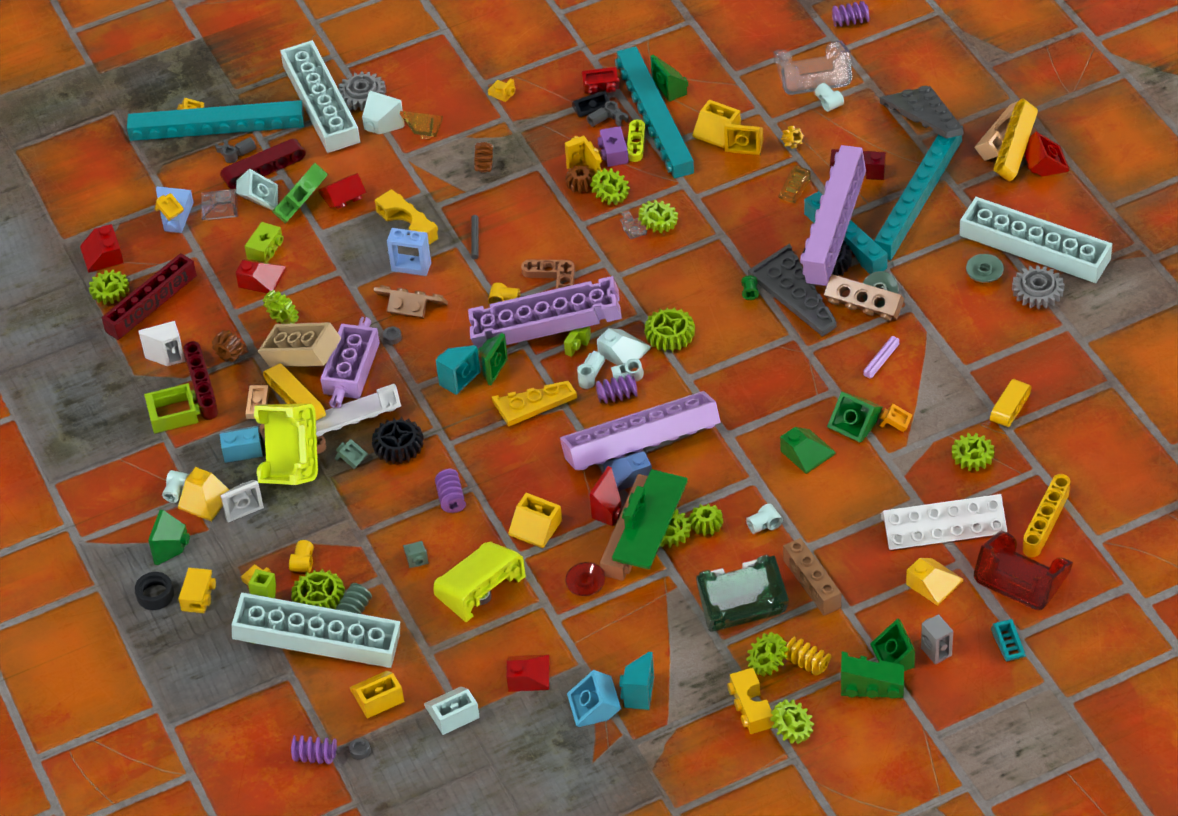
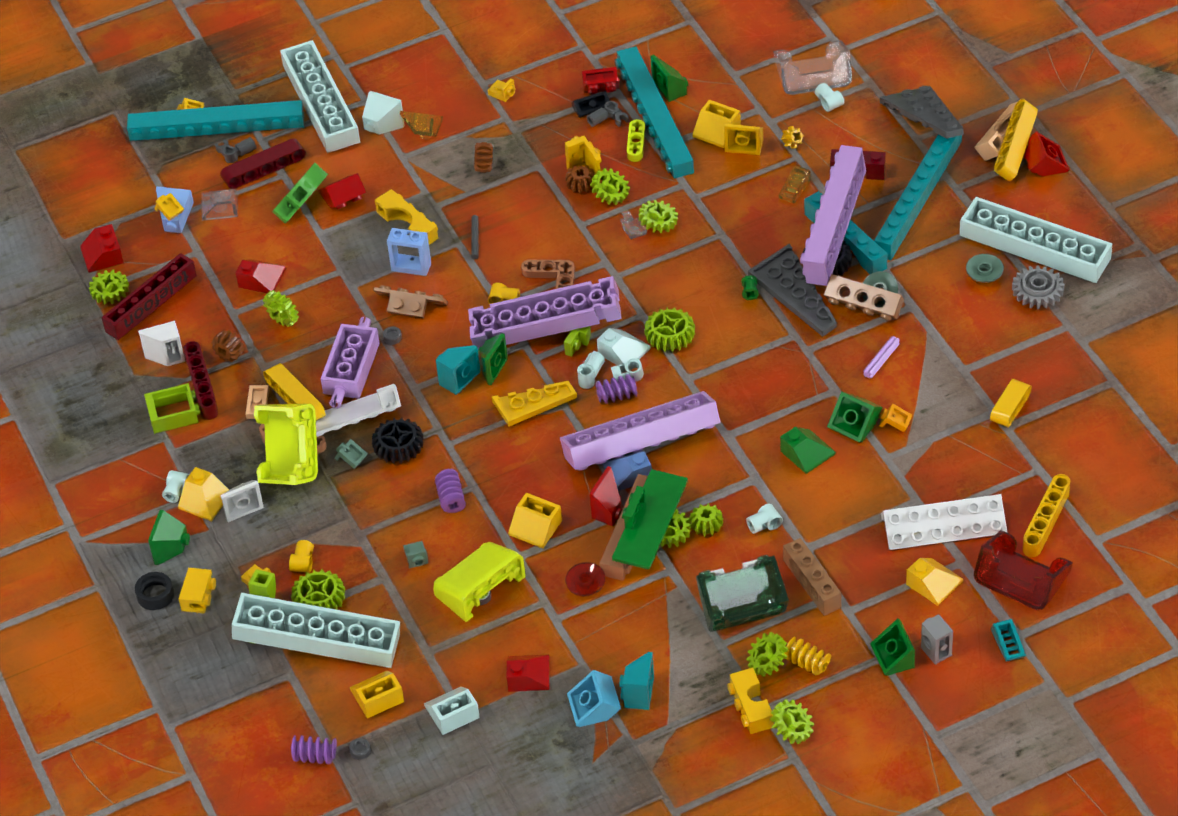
medium azure slope [220,426,263,463] -> none
light aqua slope [236,169,278,211] -> none
lime brick [244,222,283,262] -> none
tan brick [258,322,341,367] -> none
sand green piece [336,583,372,614] -> none
light grey gear [338,71,386,111] -> none
medium lavender brick [597,126,628,167] -> none
medium lavender piece [832,1,870,27] -> none
green wedge [841,651,904,698] -> none
lime gear [952,433,994,471] -> none

